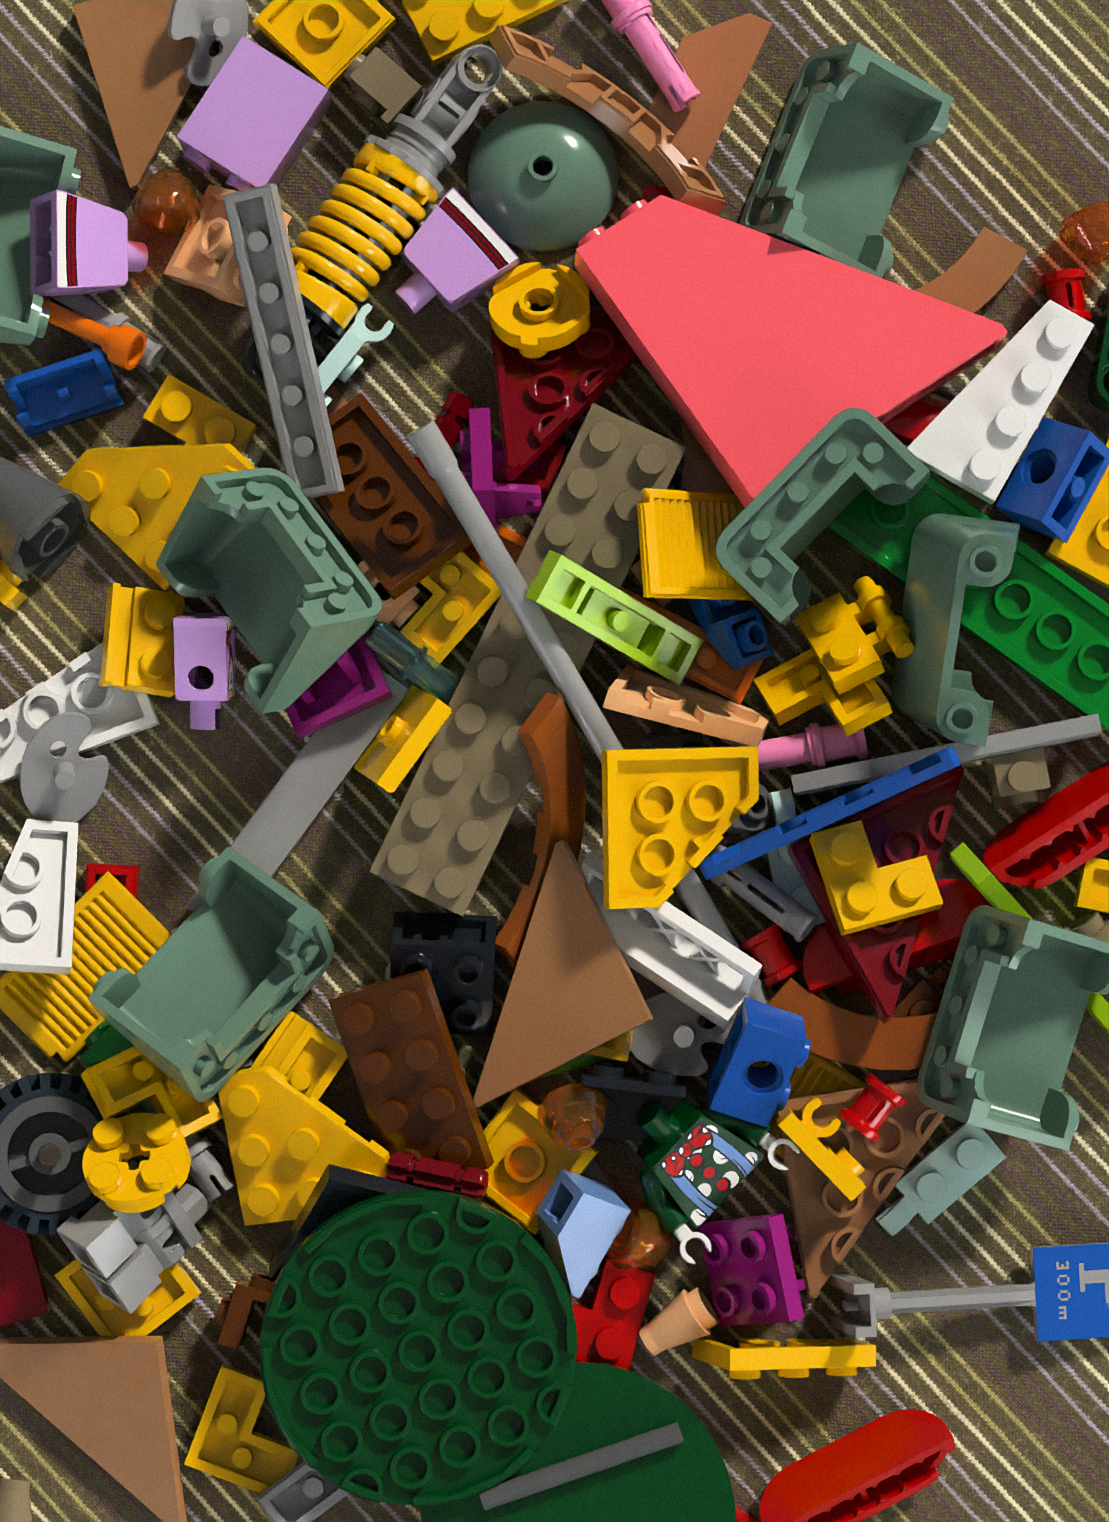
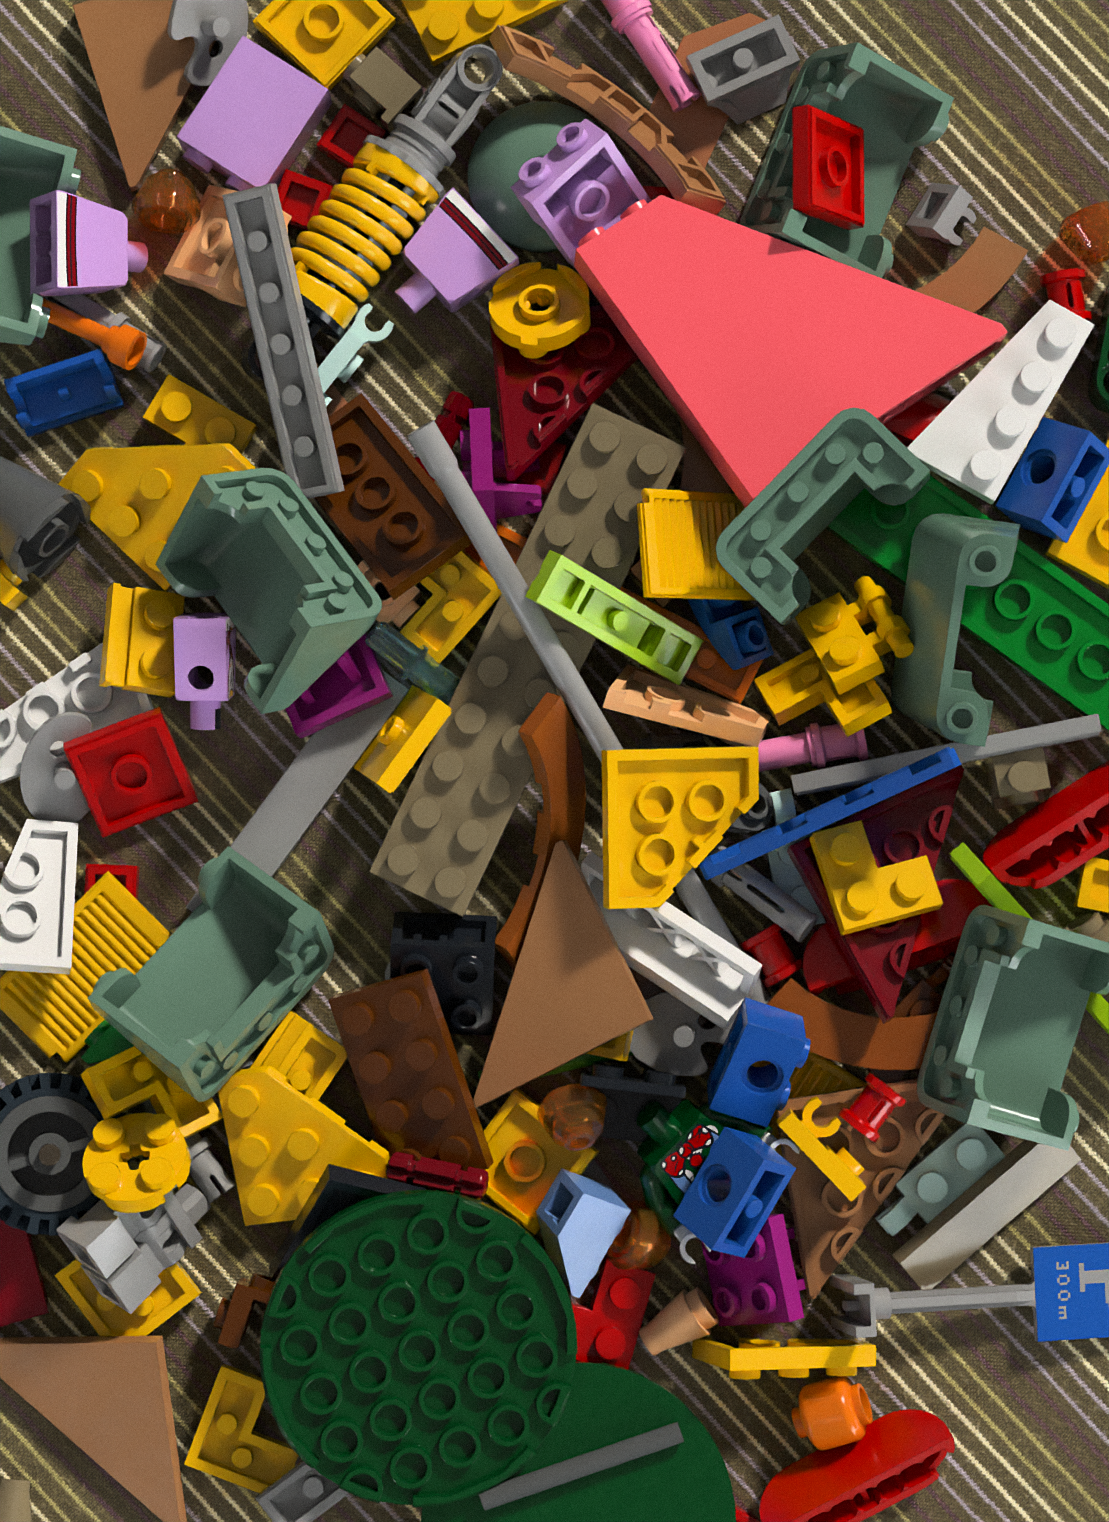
none -> red tile [63,706,198,838]
none -> red tile [278,169,333,232]
none -> red tile [316,104,387,169]
none -> lavender plate [510,118,651,268]
none -> blue brick [673,1127,797,1258]
none -> light grey slope [686,14,800,124]
none -> orange head [791,1376,873,1451]
none -> red tile [792,104,865,230]
none -> tile [892,1140,1081,1290]
none -> light grey tile [906,183,977,245]

